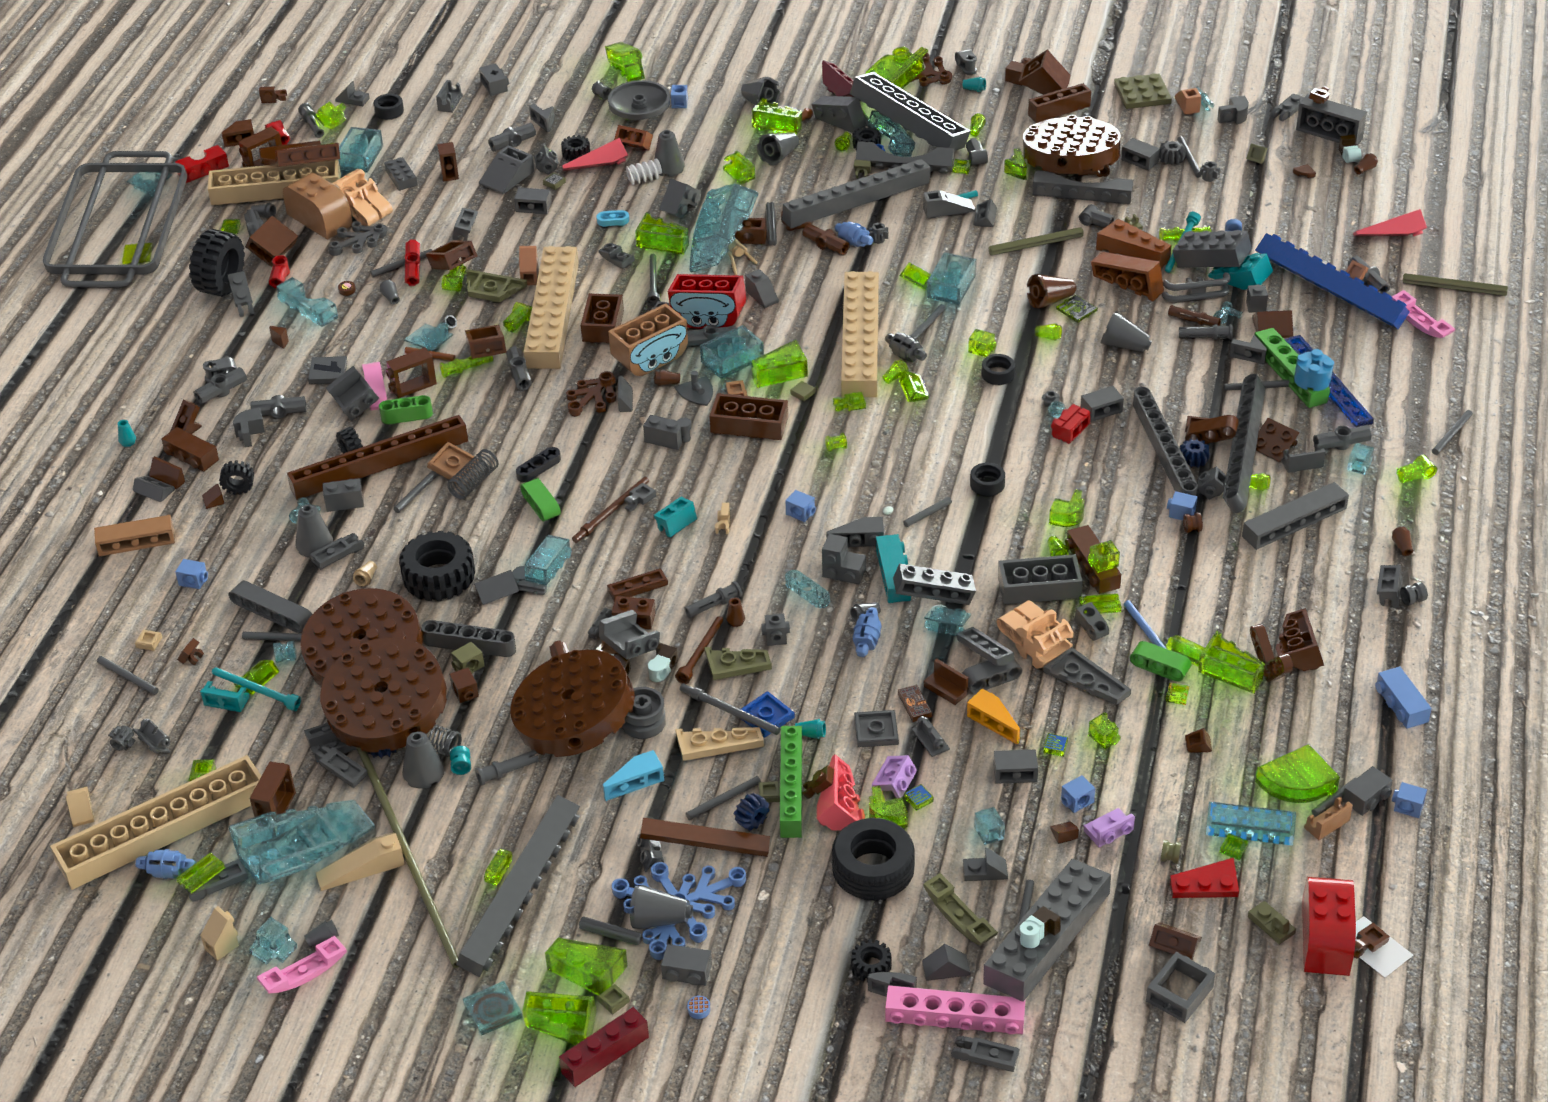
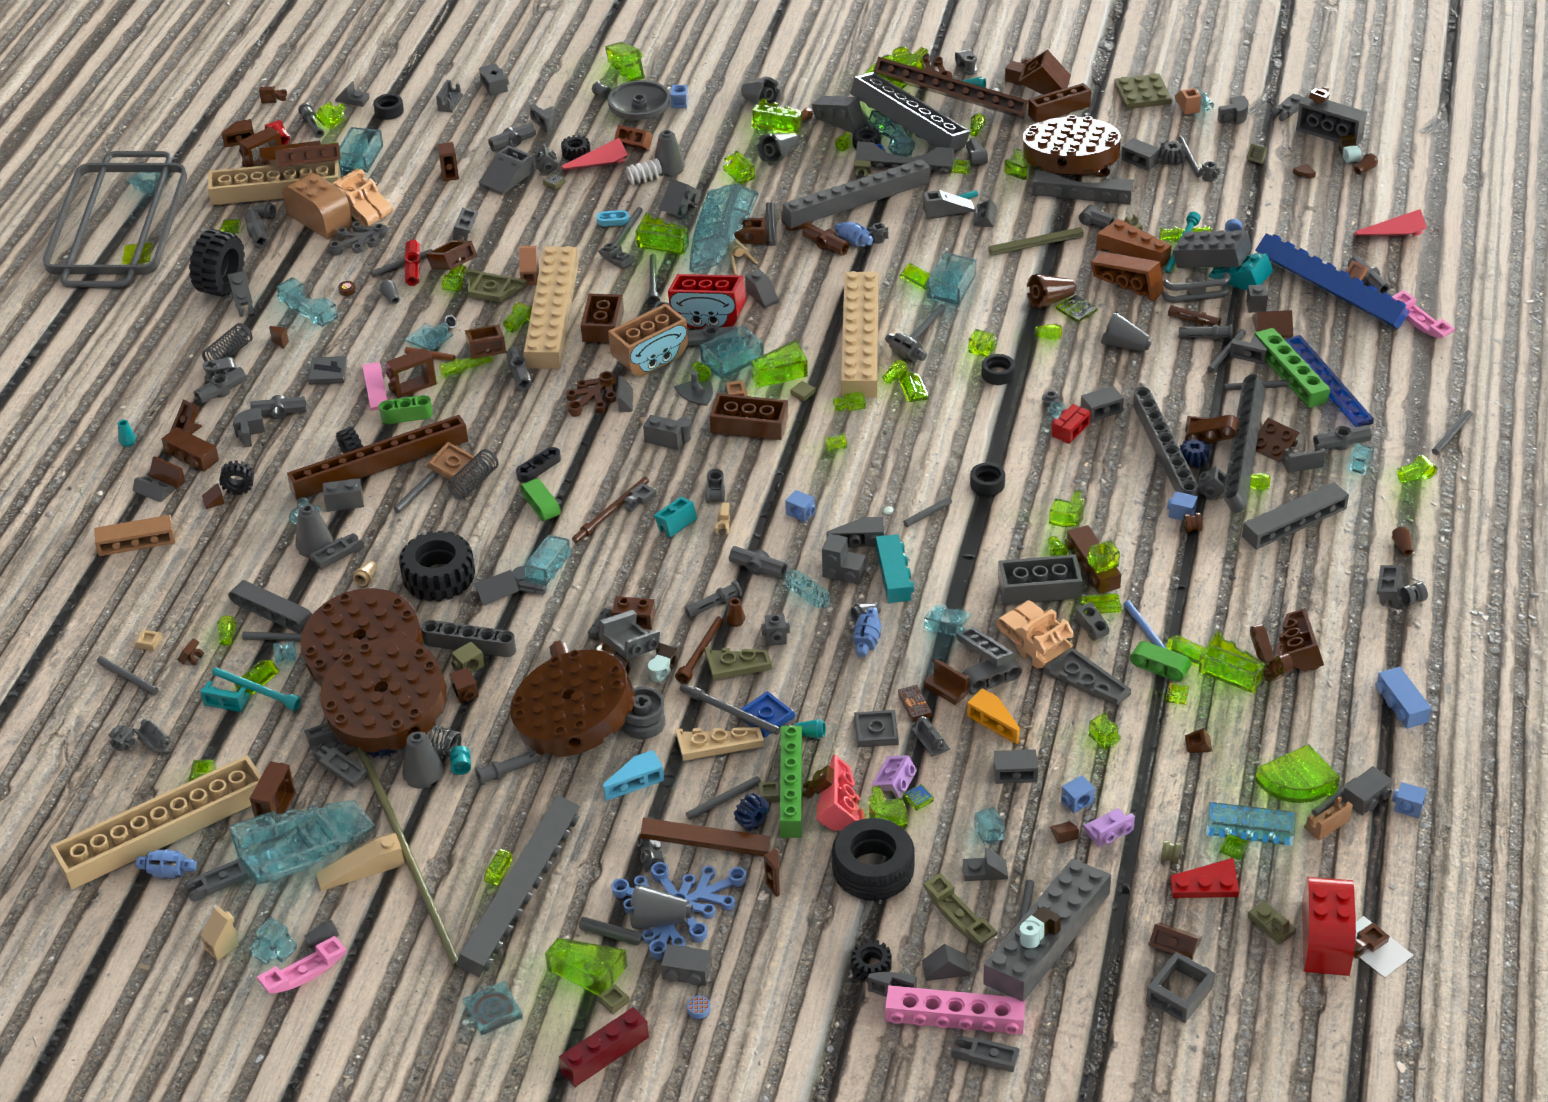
tan slope [66,787,95,827] -> none
red arch [175,145,229,183] -> none
medium blue brick [175,559,208,589] -> none
clear neon green tile [176,852,225,894] -> none
reddish brown brick [245,216,298,267] -> none
red piece [269,255,290,289] -> none
dark grey panel [326,366,380,421] -> none
dark grey piece [384,157,418,191] -> none
dark grey brick [514,187,552,214] -> none
clear neon green wedge [522,991,597,1045] -> none
reddish brown tile [607,568,668,601] -> none
reddish brown cone [654,369,680,386] -> none
dark red wedge [822,60,854,97] -> none
dark grey brick [893,564,976,605] -> none
clear neon green tile [1043,733,1068,757] -> none
clear light blue piece [1213,301,1243,324] -> none
dark azure brick [1294,349,1334,391] -> none
olive axle [1402,273,1508,296] -> none
none -> dark grey piece [202,323,253,367]
none -> clear neon green cone [217,615,237,646]
none -> dark grey bar [613,207,643,246]
none -> clear neon green cone [692,361,711,382]
none -> dark grey piece [705,469,725,503]
none -> dark grey piece [729,546,787,579]
none -> reddish brown slope [764,849,780,897]
none -> reddish brown brick [873,57,1029,119]
none -> dark grey bar [1207,329,1246,373]

